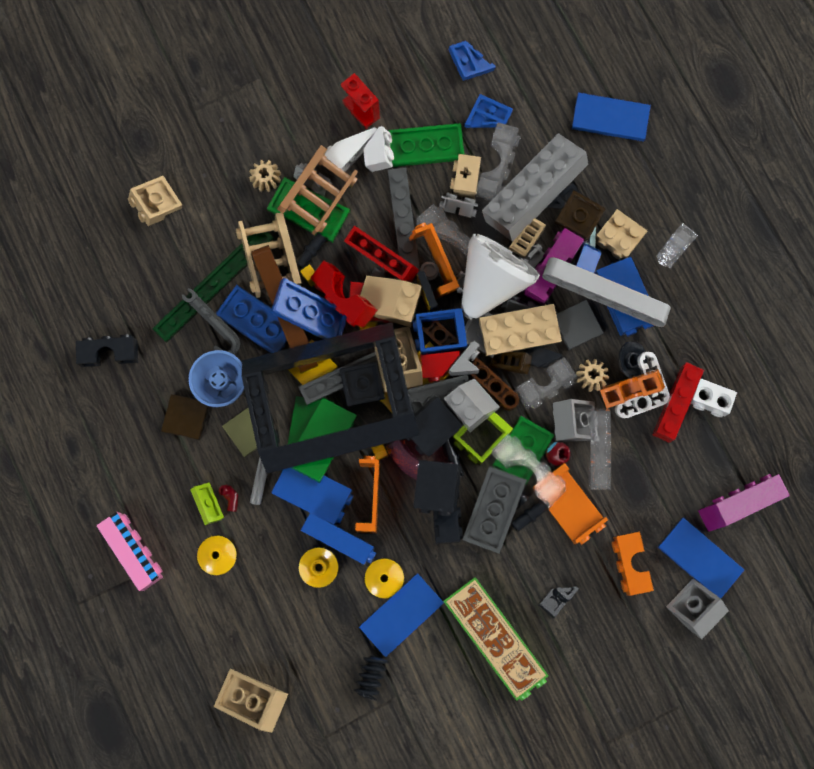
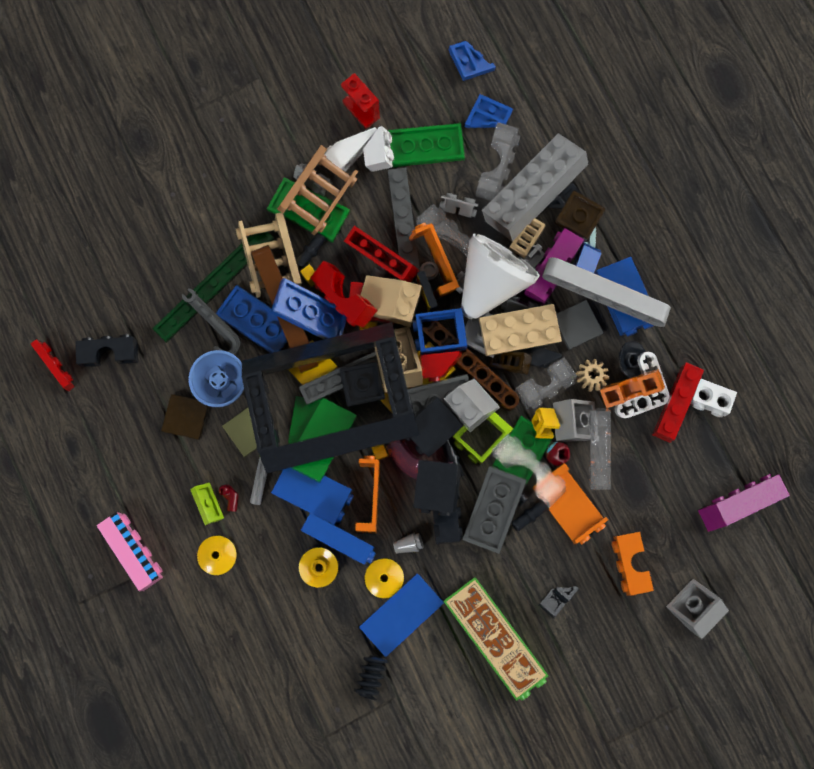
tan plate [128,176,182,226] -> none
tan slope [214,669,288,733] -> none
tan gear [249,160,281,192] -> none
light grey slope [449,341,480,376] -> none
tan brick [450,154,481,199] -> none
blue tile [572,93,651,142] -> none
tan plate [596,209,647,260] -> none
clear arch [656,223,698,268] -> none
blue tile [657,518,744,598] -> none
none -> red plate [30,339,75,391]
none -> light grey cone [393,533,423,554]
none -> yellow window [531,408,560,439]

